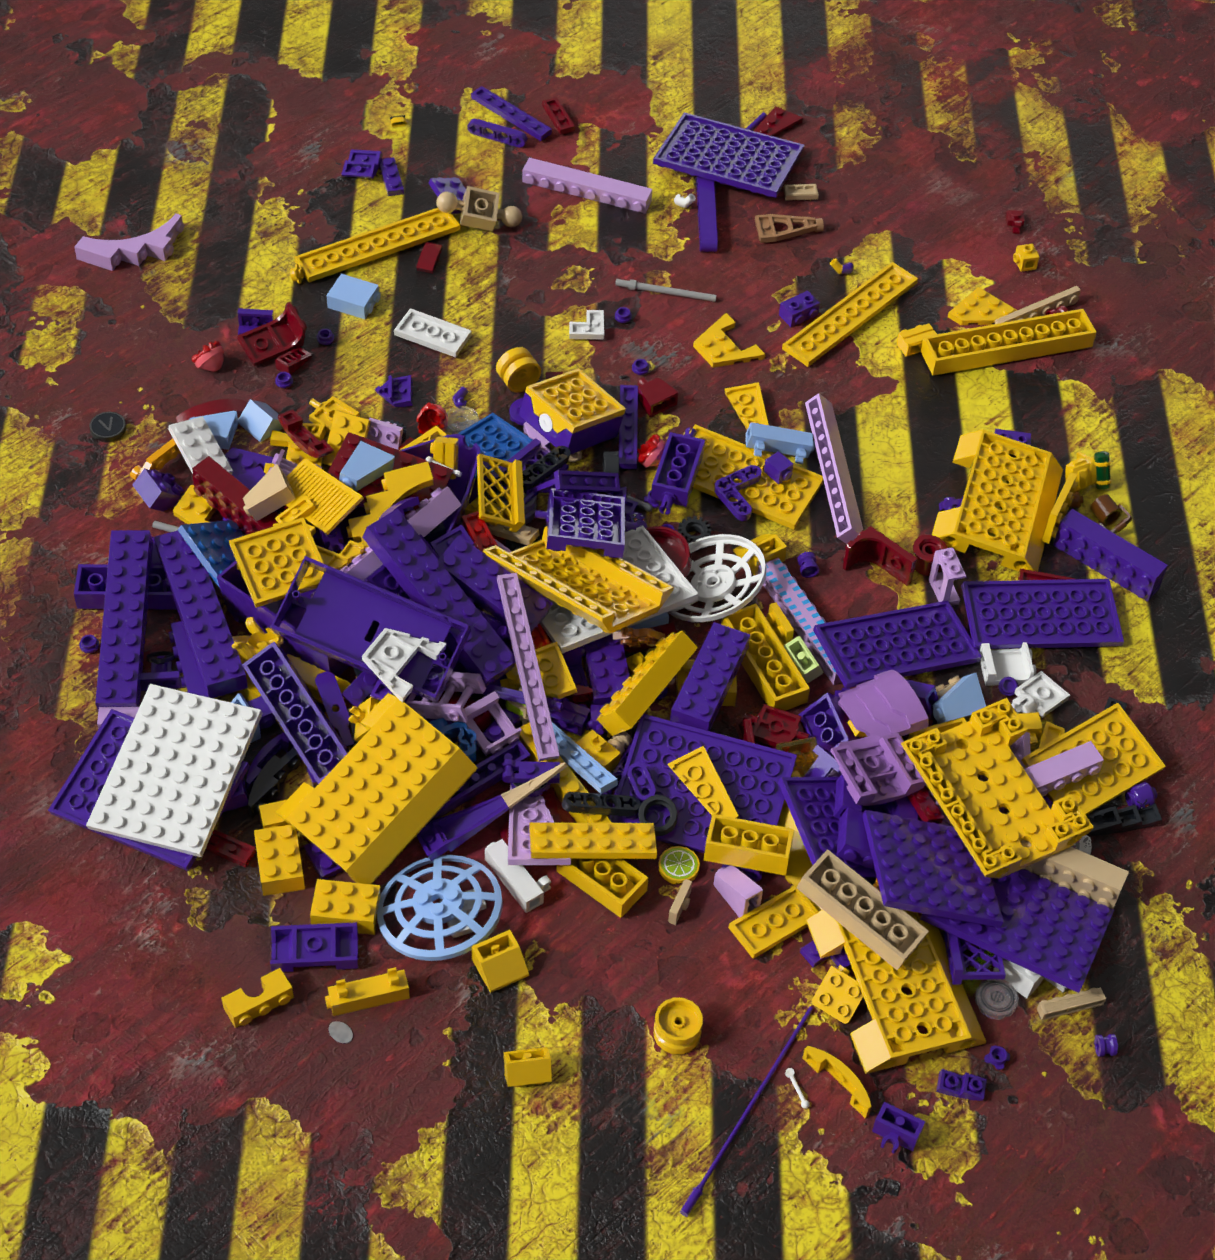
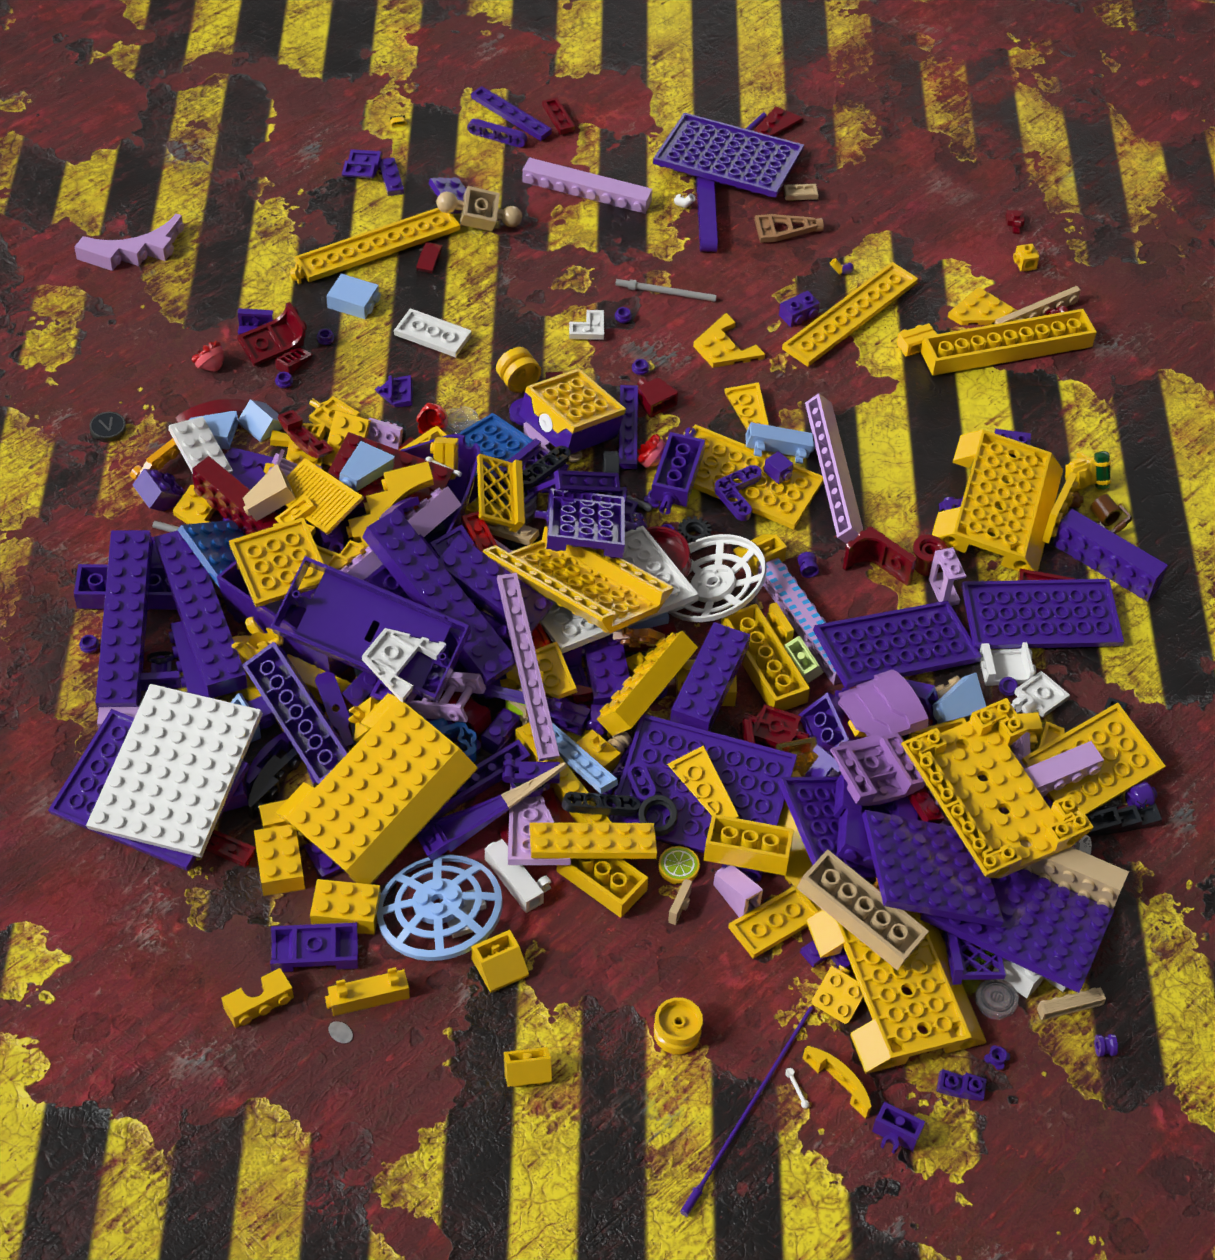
dark purple arm [452,387,468,409] -> none
lavender panel [464,691,522,756] -> none

